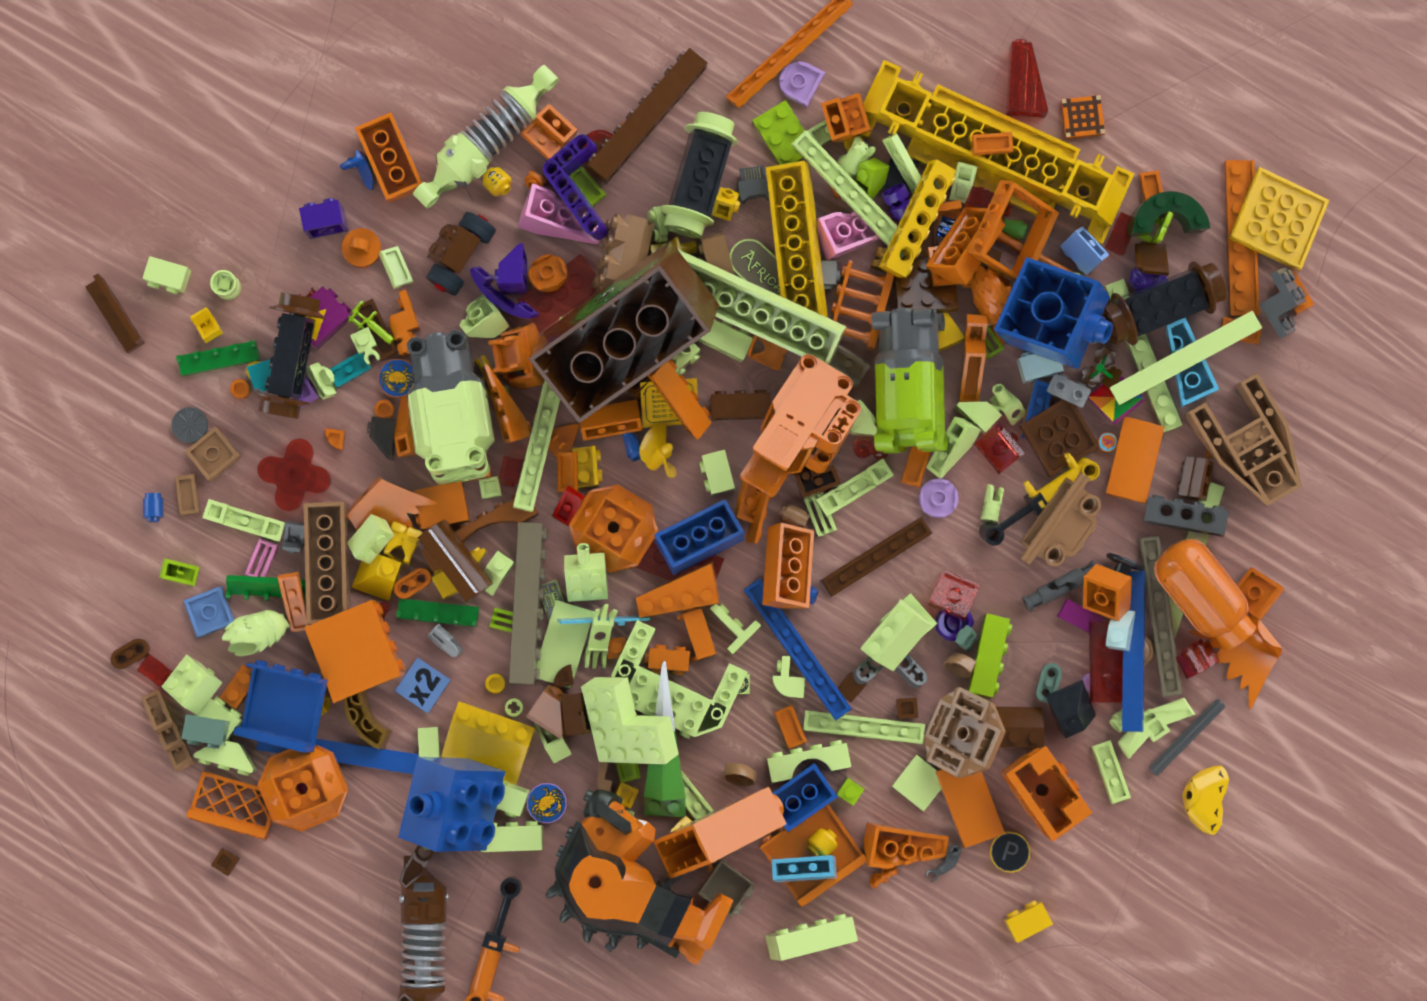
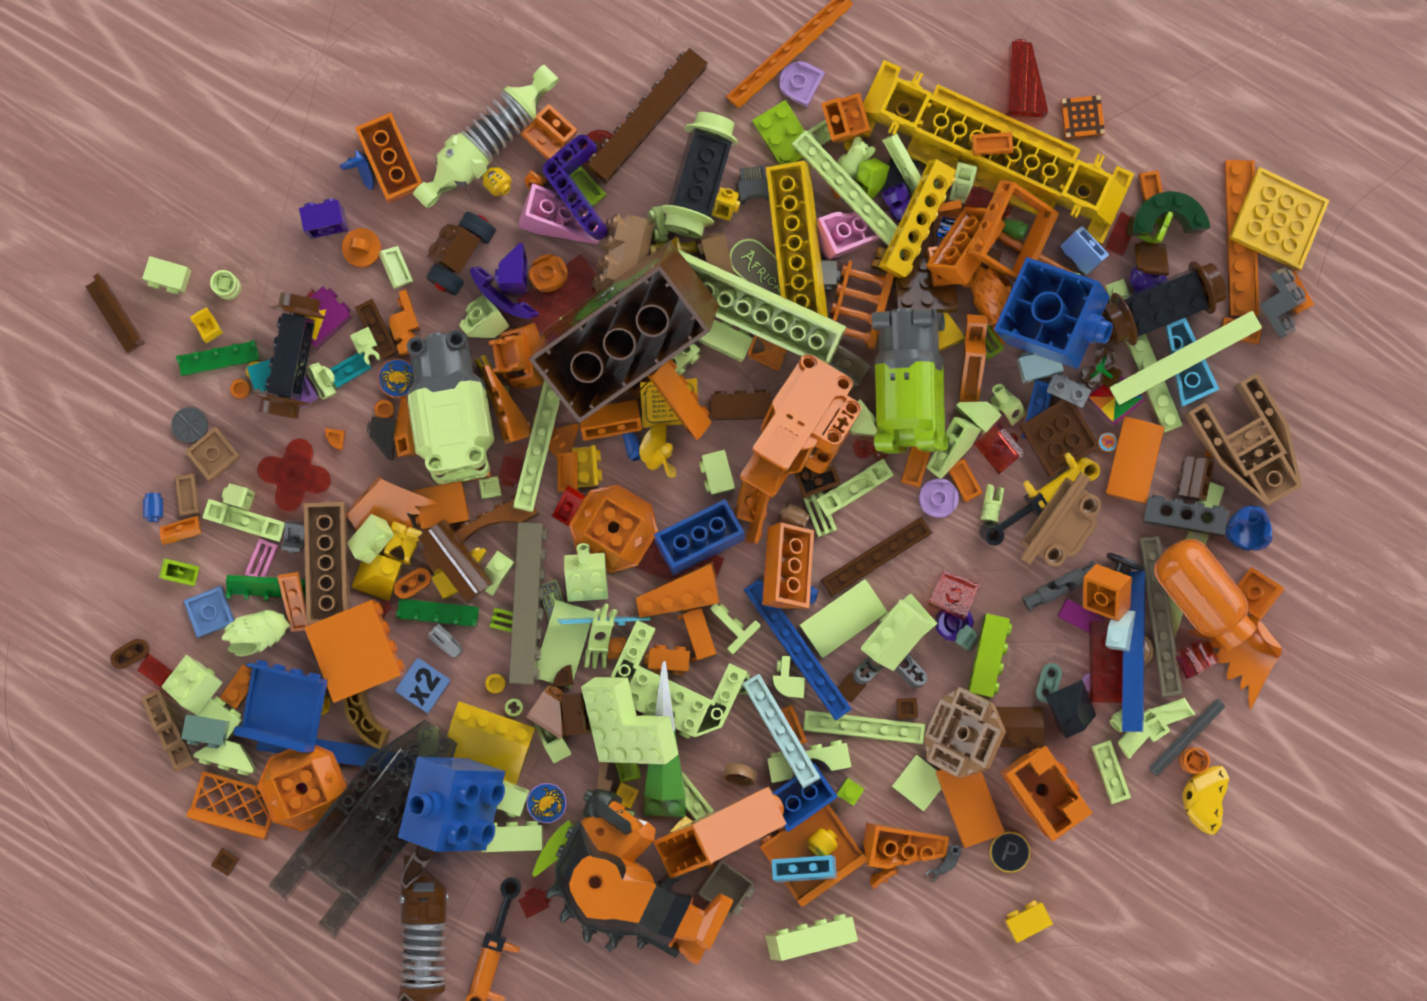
lime piece [348,300,394,344] -> none
medium nougat hat [943,653,976,678] -> none
none -> orange plate [159,515,202,545]
none -> yellowish green slope [222,483,256,511]
none -> clear smoke piece [268,720,458,939]
none -> clear red brick [518,887,551,918]
none -> lime slope [532,820,574,877]
none -> light aqua tile [742,674,821,789]
none -> yellowish green slope [799,579,887,658]
none -> orange tile [948,458,983,503]
none -> orange wheel [1178,747,1210,774]
none -> blue hair [1225,505,1272,551]

